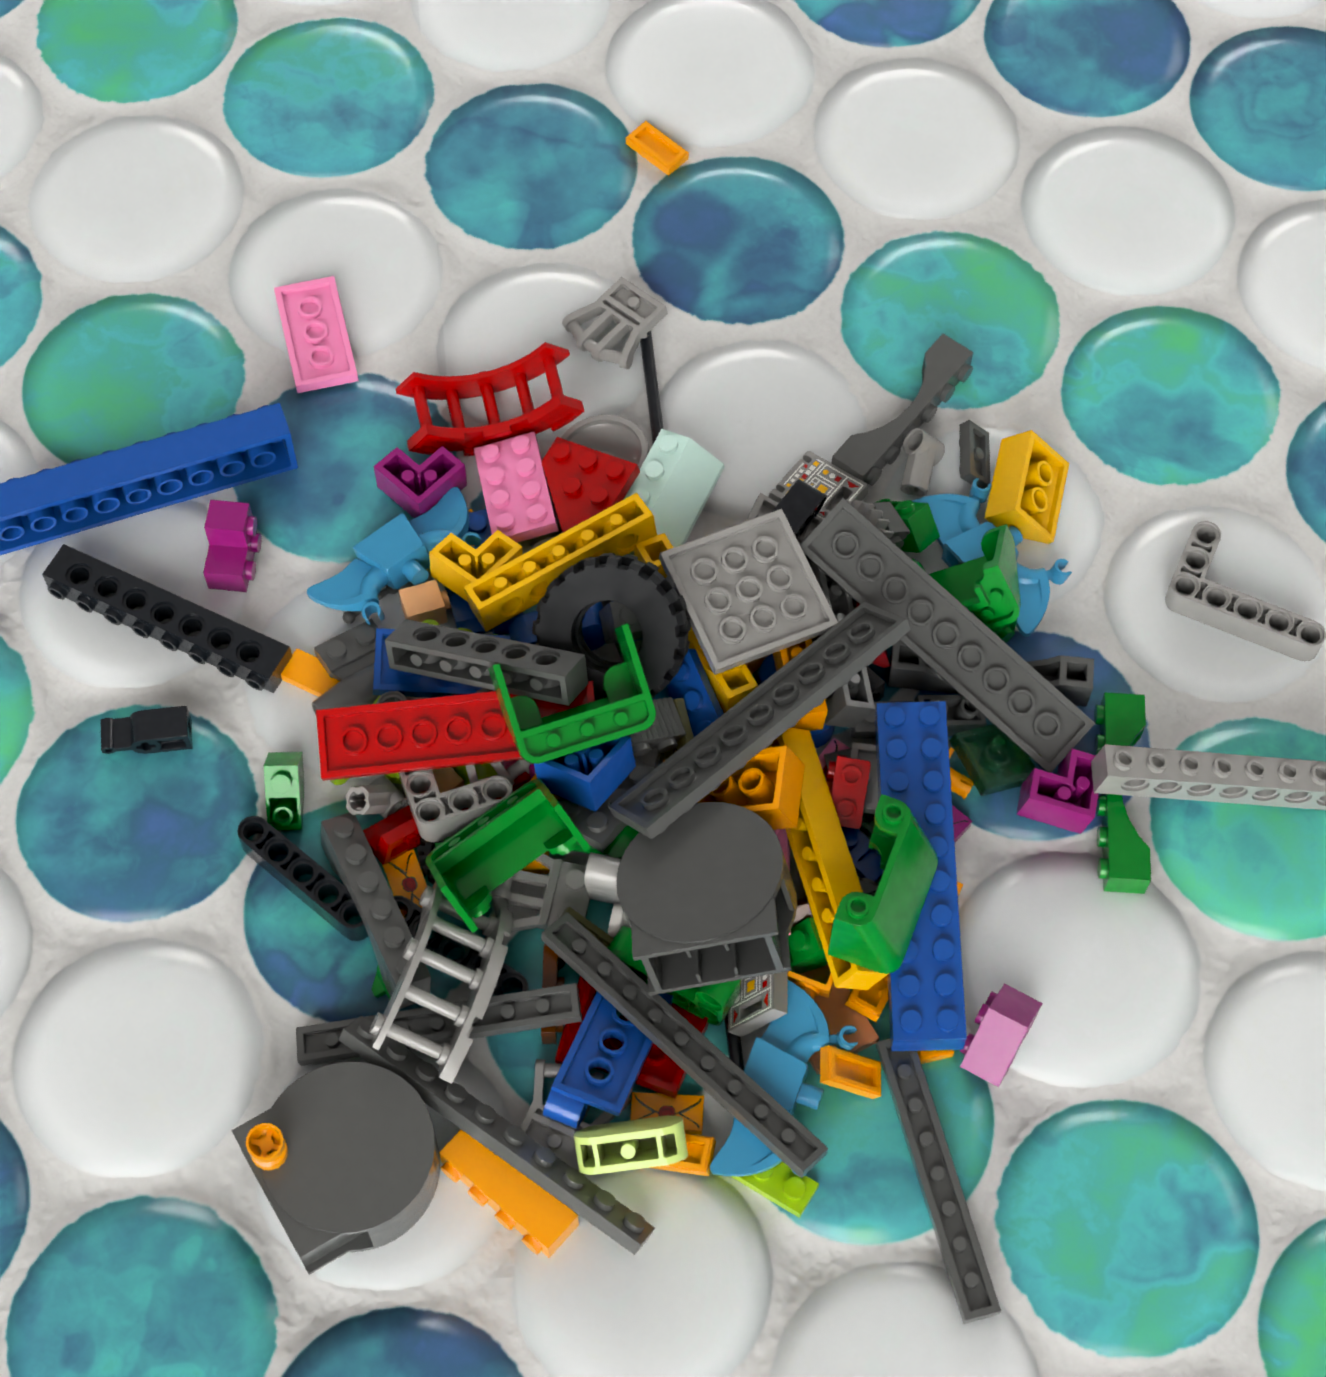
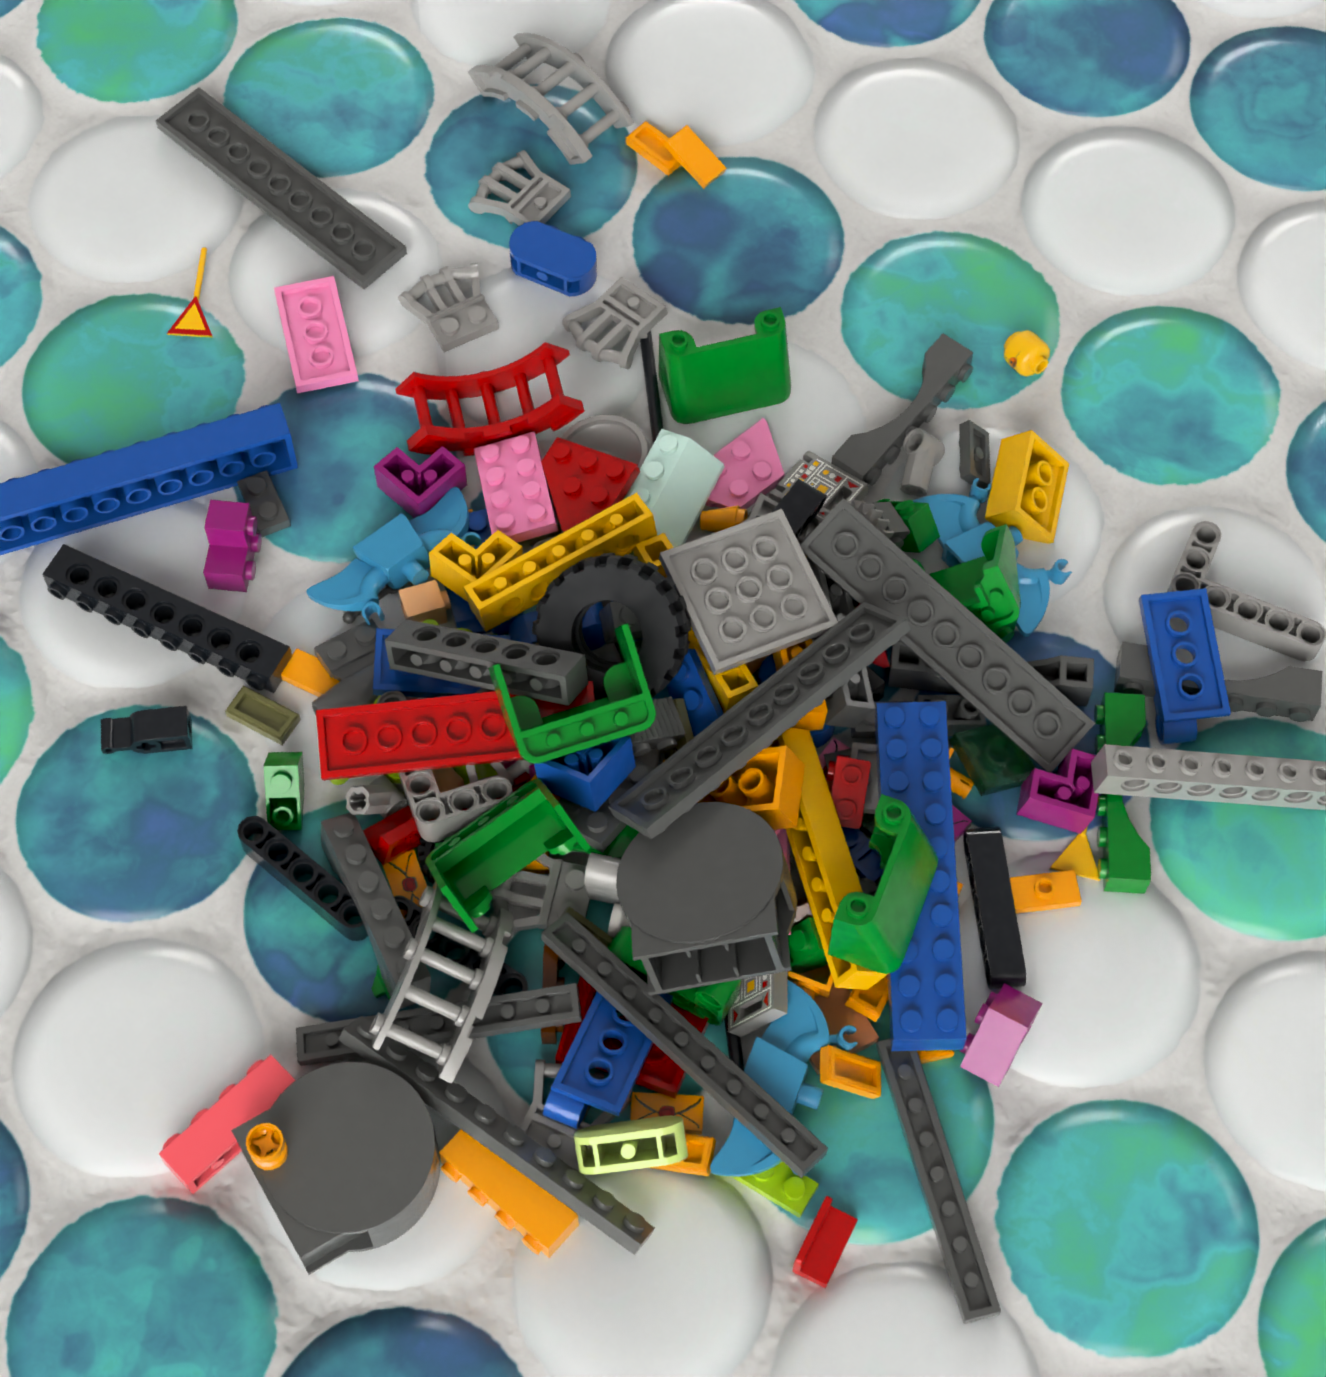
none -> dark grey plate [156,87,407,290]
none -> coral brick [159,1055,296,1194]
none -> yellow piece [167,247,213,338]
none -> olive tile [225,685,301,746]
none -> dark grey plate [237,470,291,537]
none -> light grey plate [398,263,499,352]
none -> light grey fence [468,33,634,165]
none -> light grey plate [468,150,571,226]
none -> blue brick [509,221,597,297]
none -> green windscreen [658,307,791,424]
none -> light orange tile [664,125,727,189]
none -> light orange cone [700,505,748,533]
none -> bright pink wing [705,418,784,509]
none -> red panel [792,1195,858,1288]
none -> black beam [963,826,1026,989]
none -> yellow head [1004,330,1050,377]
none -> light orange plate [1010,870,1082,914]
none -> yellow piece [1049,826,1101,881]
none -> dark grey arch [1114,642,1323,722]
none -> blue hinge [1138,588,1231,745]

